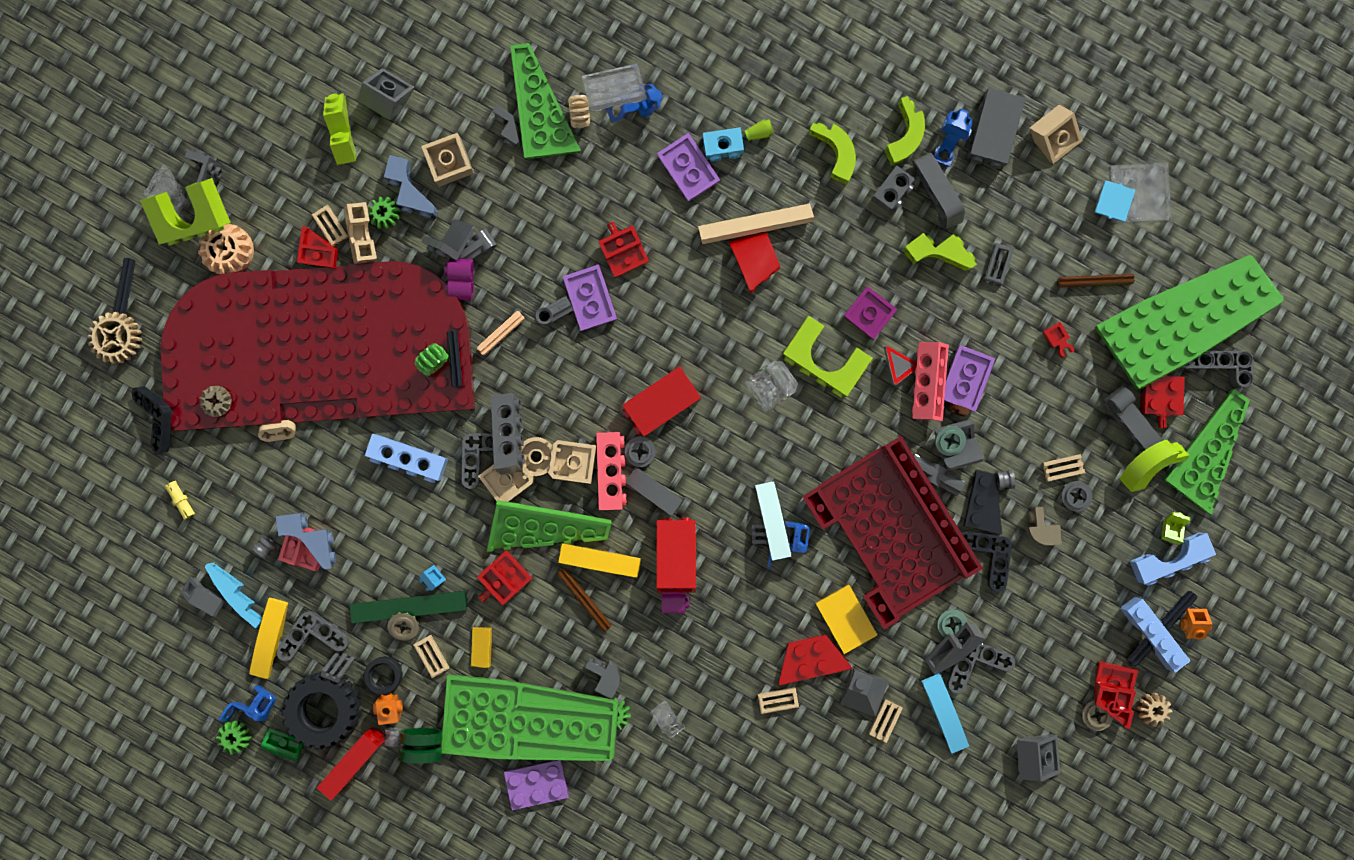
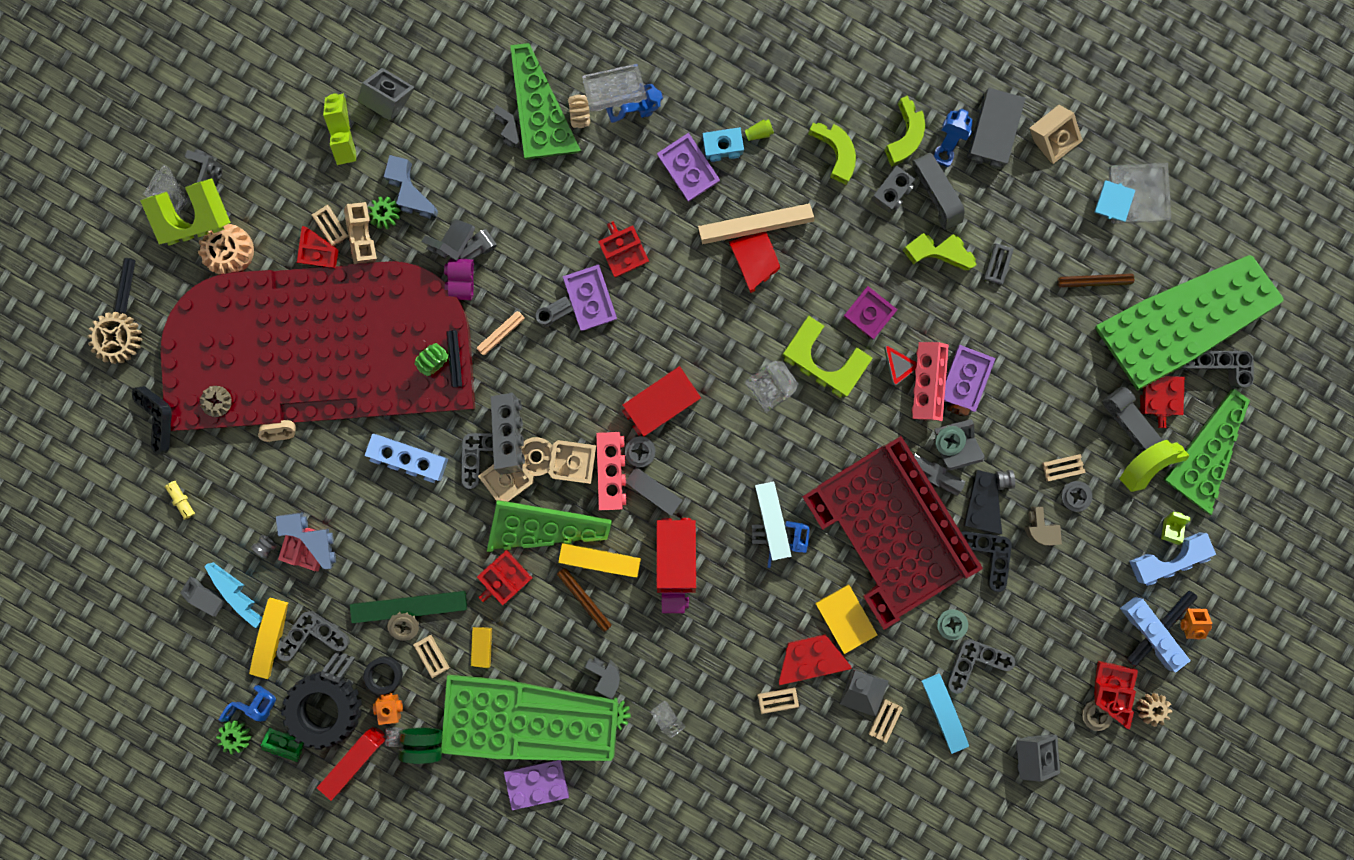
dark azure tile [419,565,446,591] -> none
tan brick [421,133,474,187] -> none
dark grey slope [925,622,985,674] -> none
red plate [1042,322,1074,358] -> none

